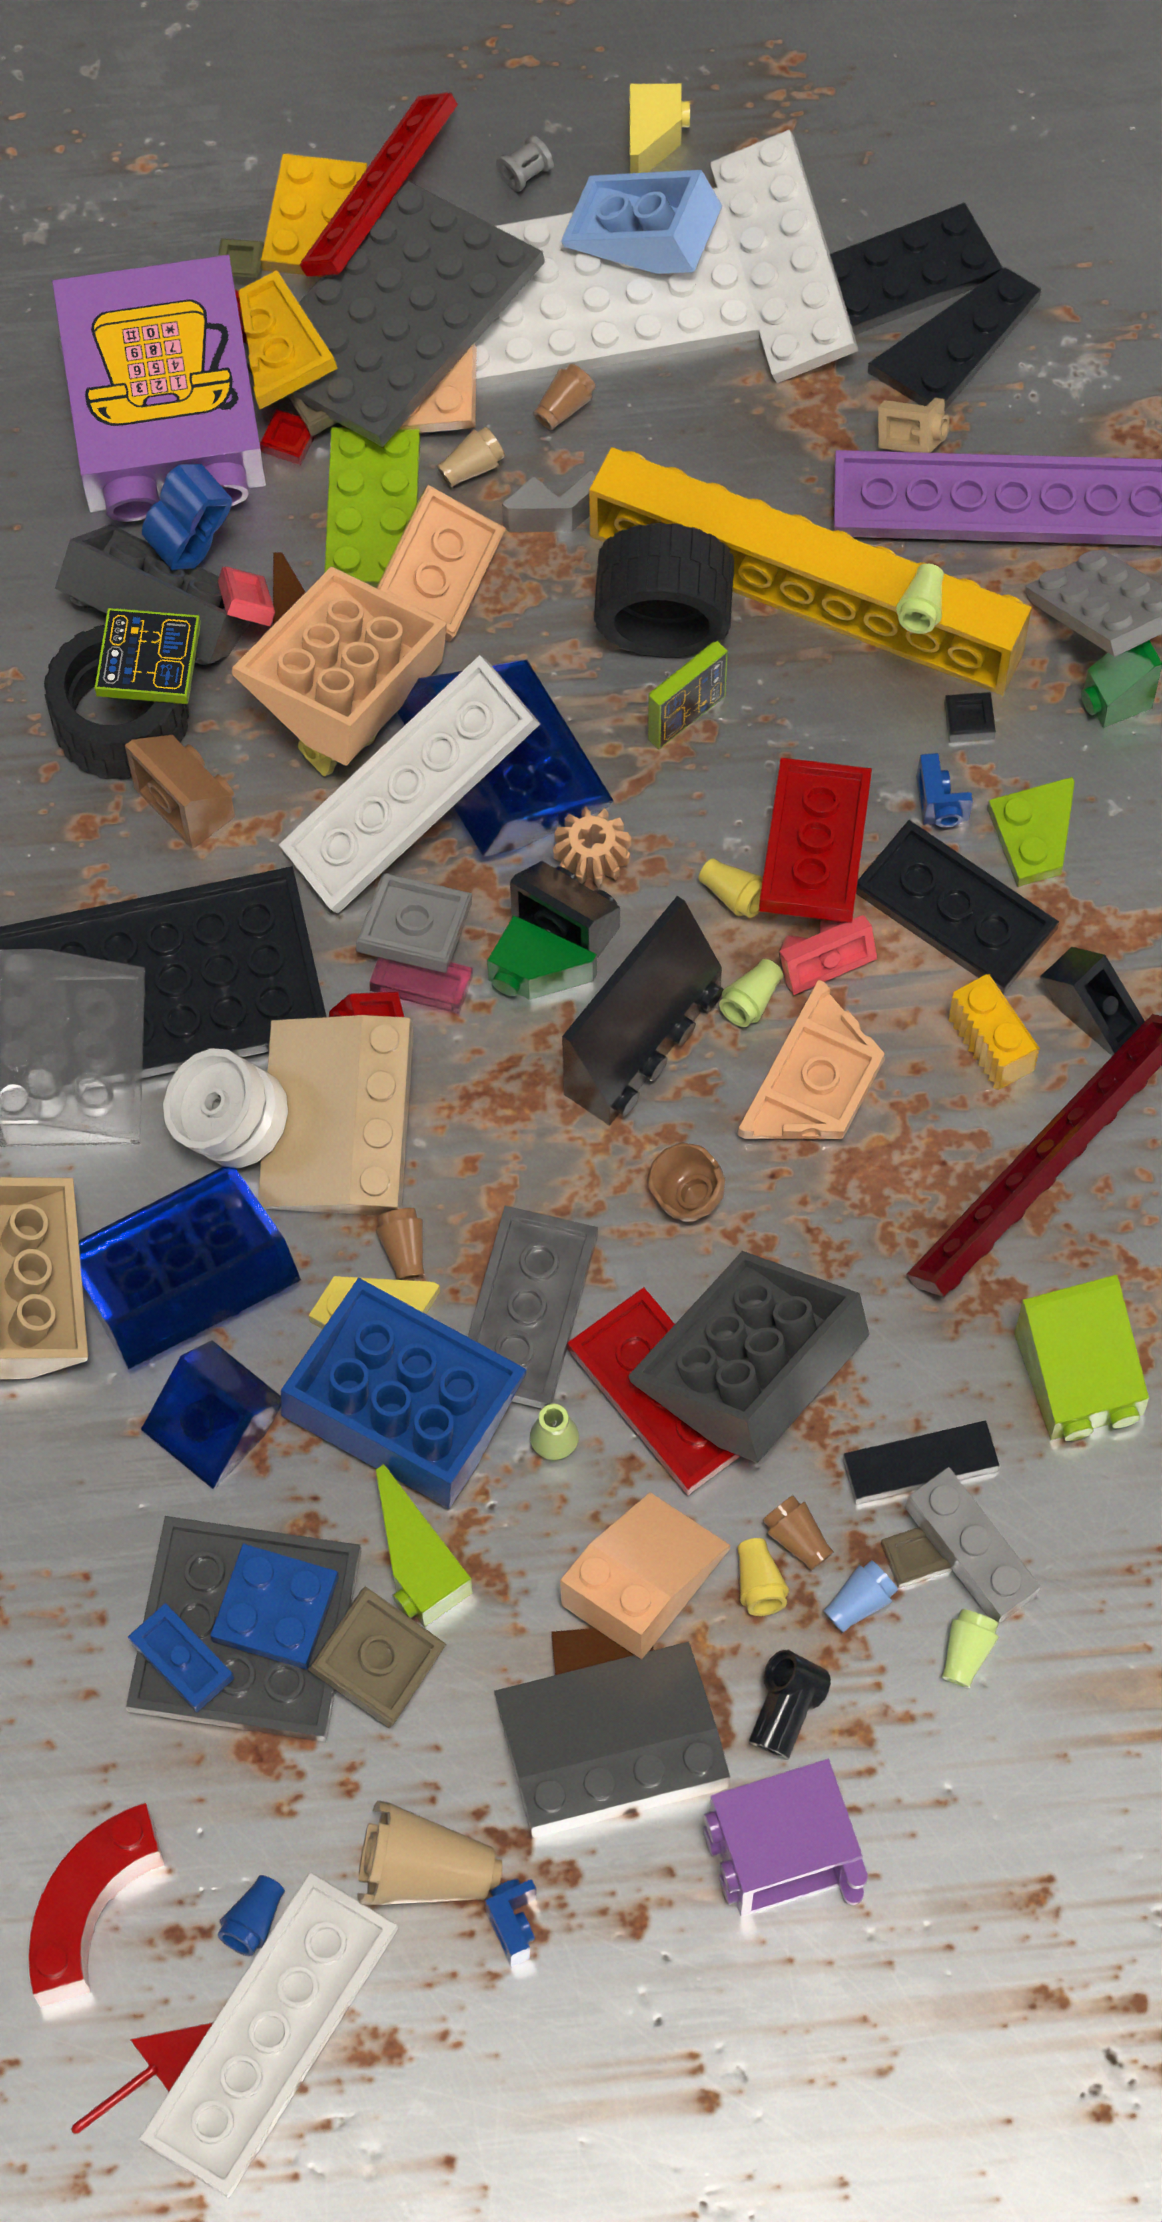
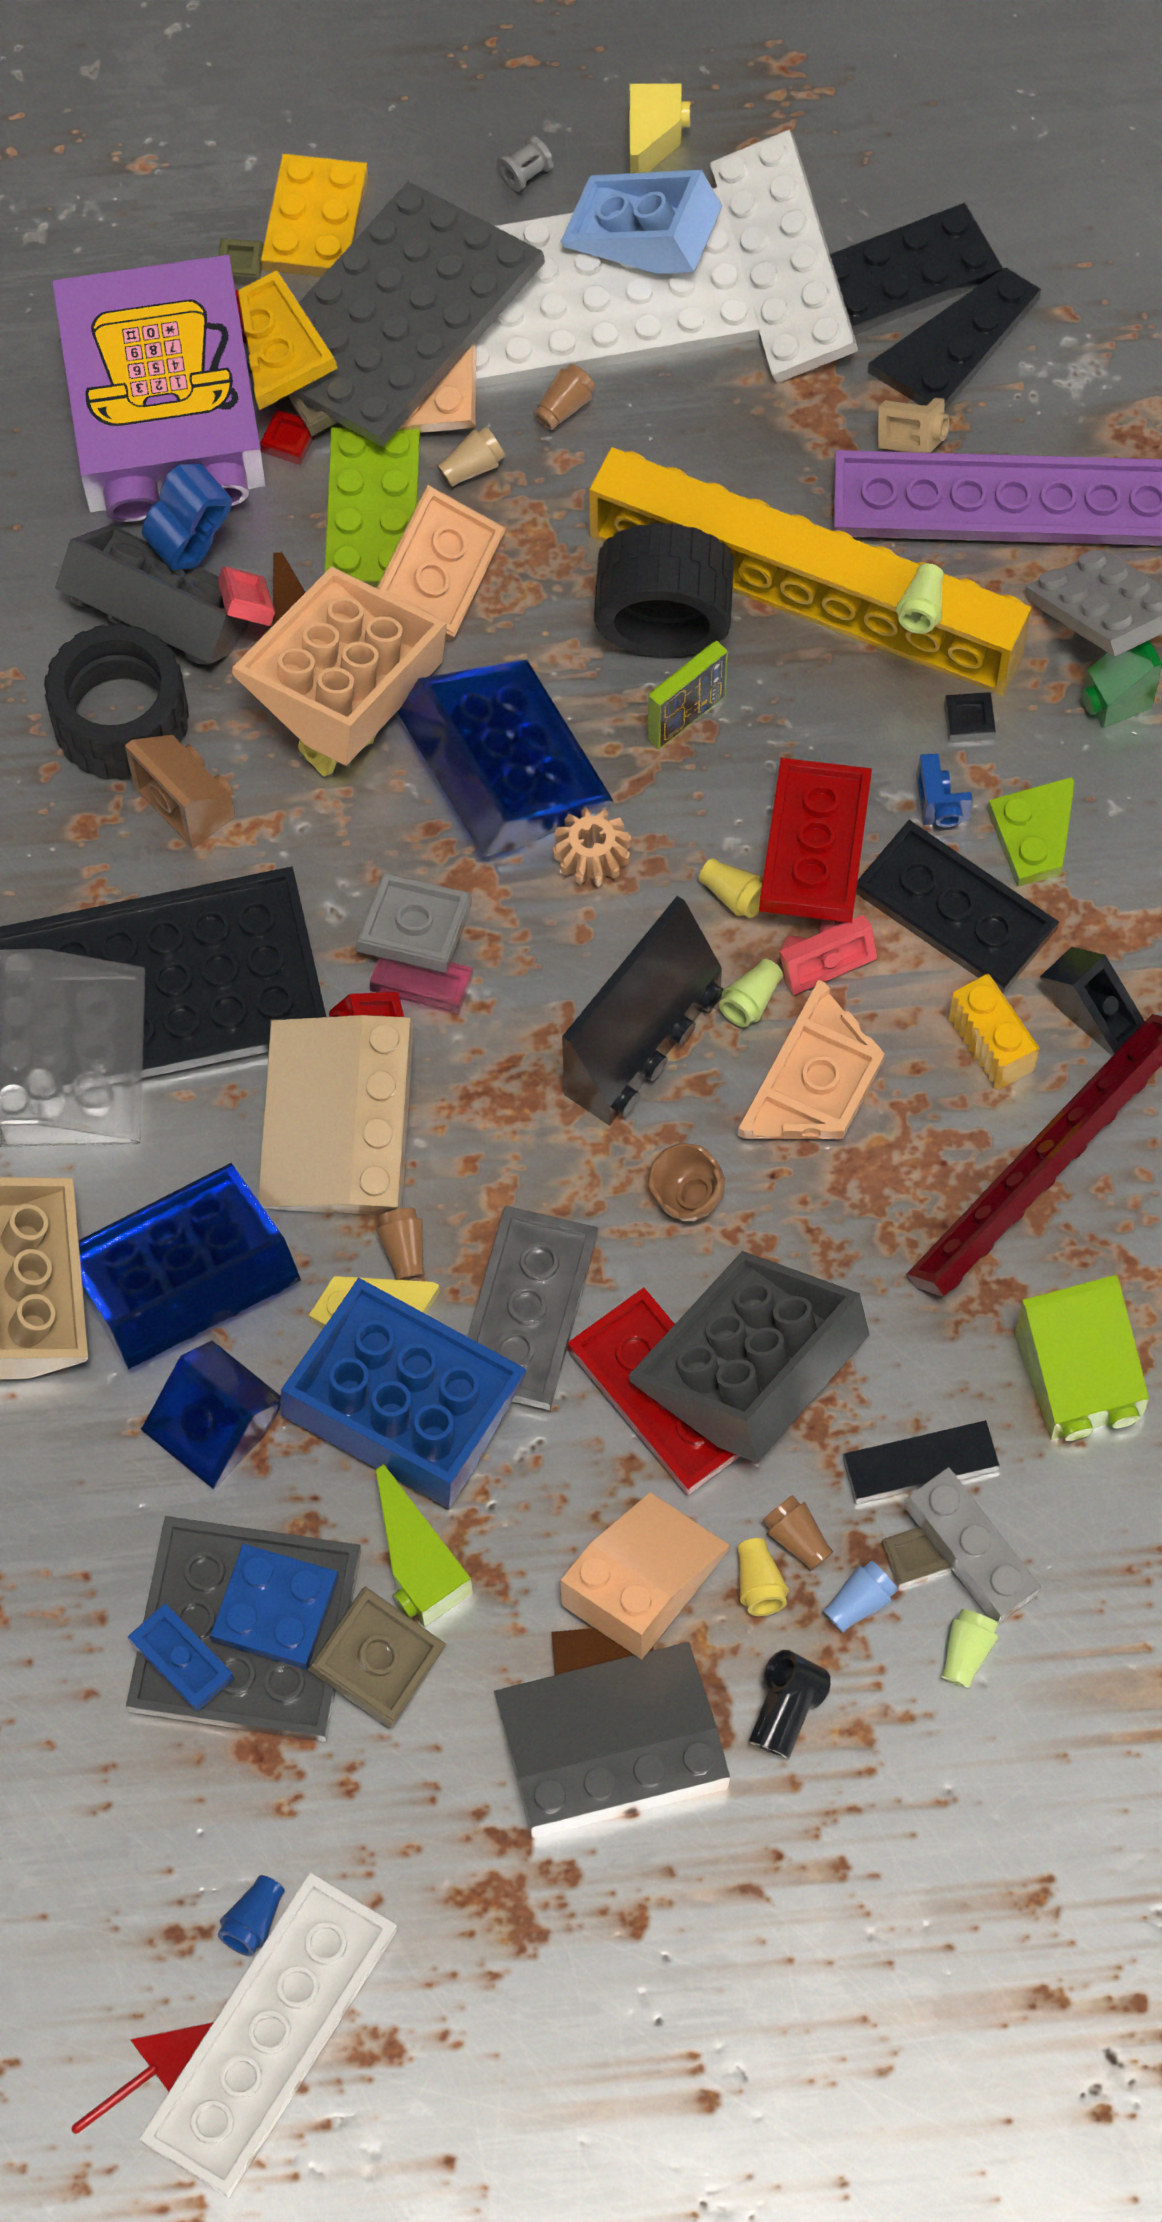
red brick [28,1803,165,2007] -> none
black tile [95,608,201,704] -> none
white wheel [163,1048,288,1168] -> none
white plate [279,655,540,914] -> none
red tile [299,92,458,277] -> none
tan cone [357,1801,503,1905] -> none
blue bracket [485,1879,537,1968] -> none
green slope [487,915,597,1000] -> none
light grey slope [502,470,596,532] -> none
black slope [510,861,620,958] -> none
yellowish green cone [530,1404,579,1460] -> none
medium lavender container [703,1759,868,1917] -> none

